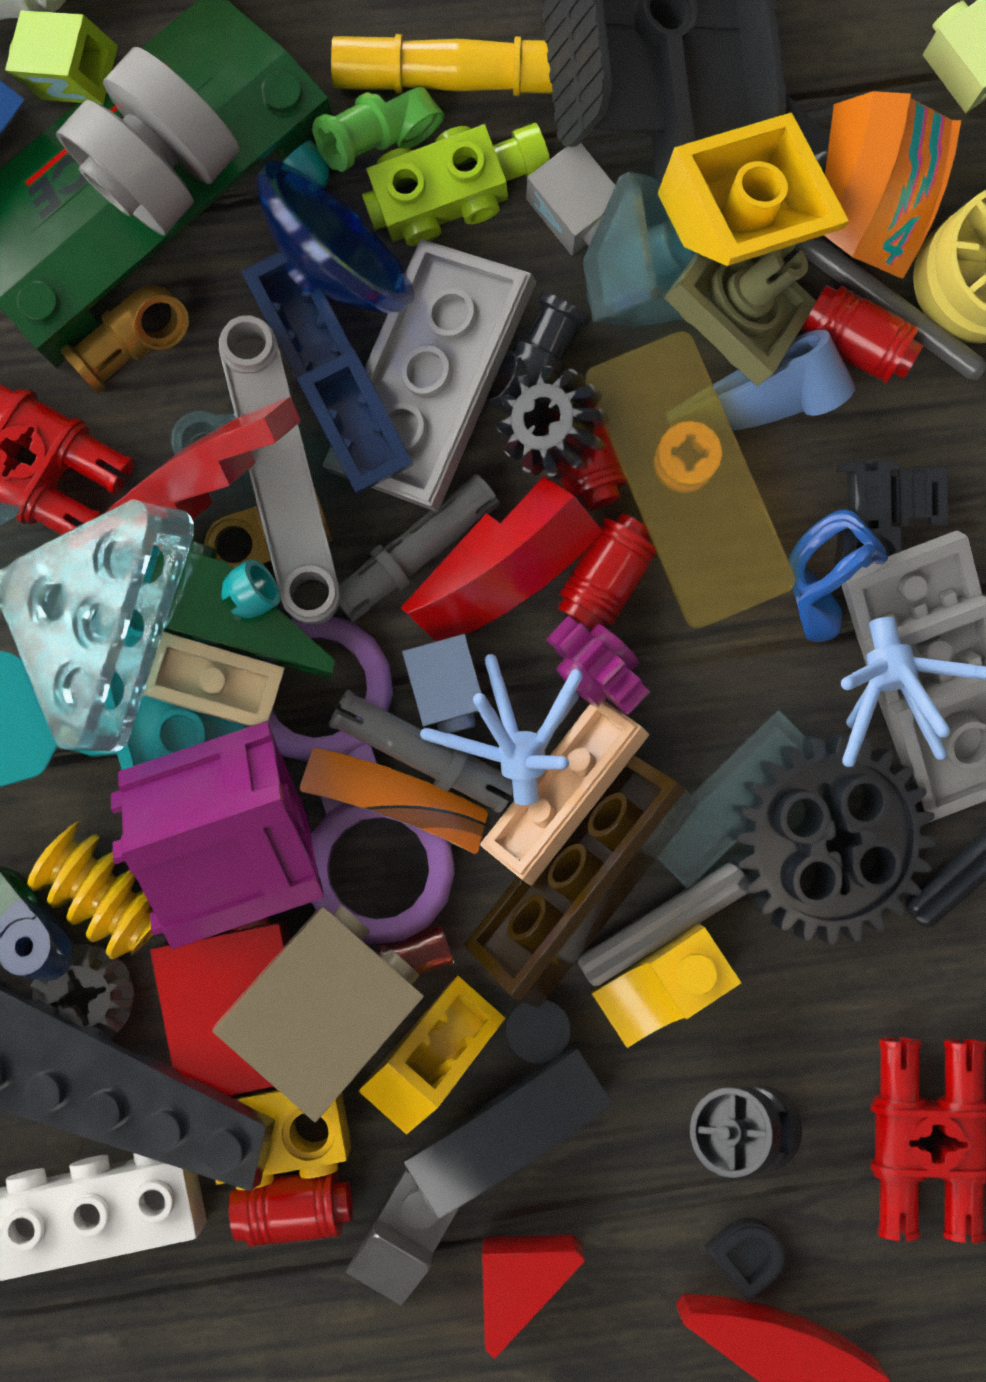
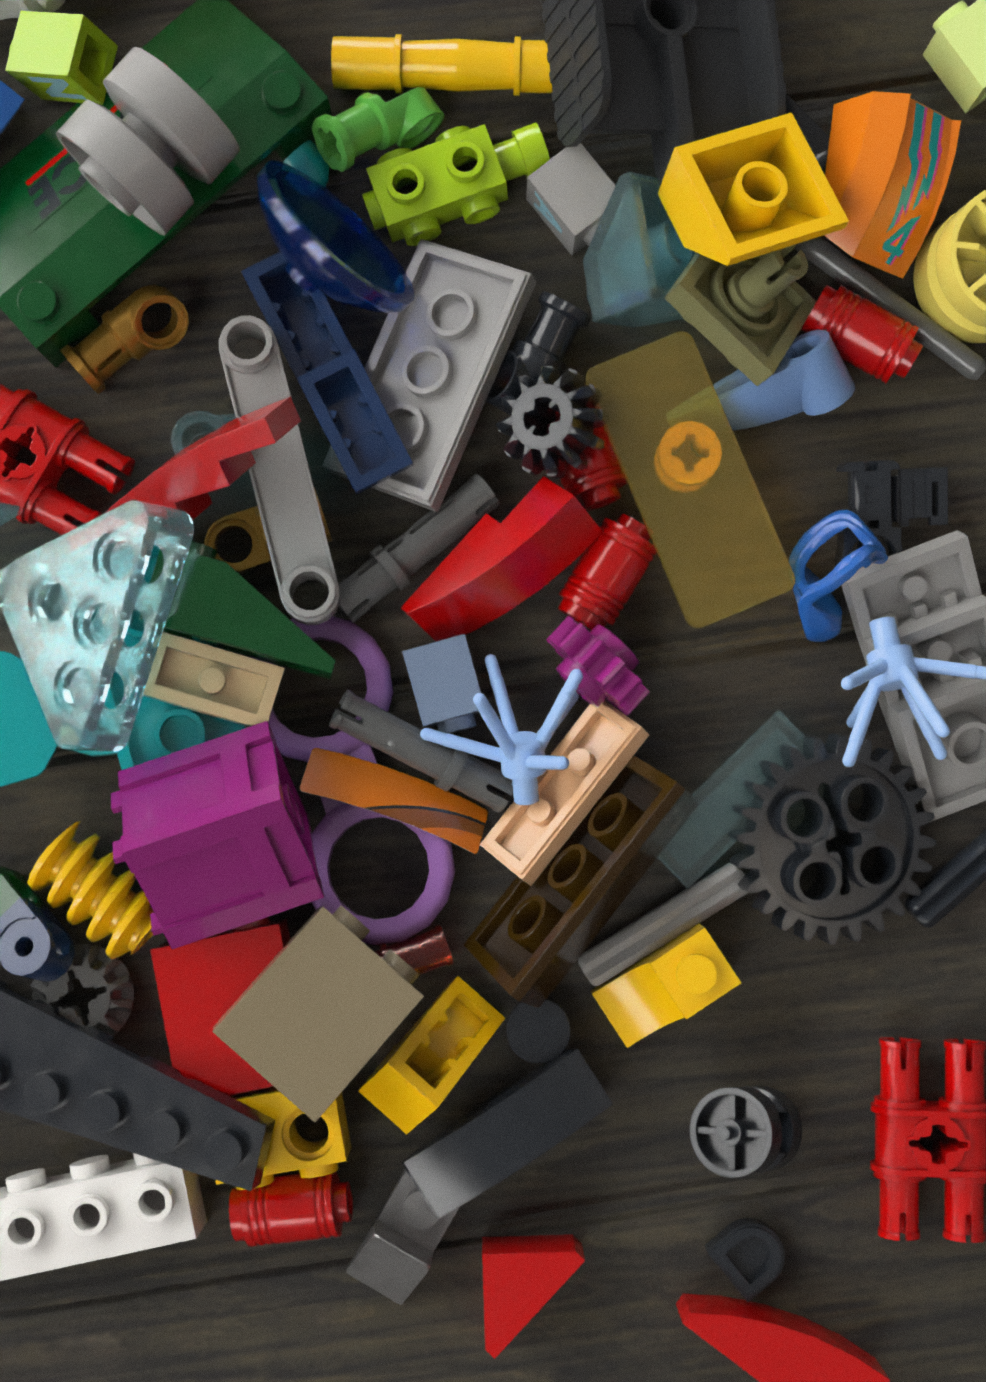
teal hinge [221,559,280,618] -> none

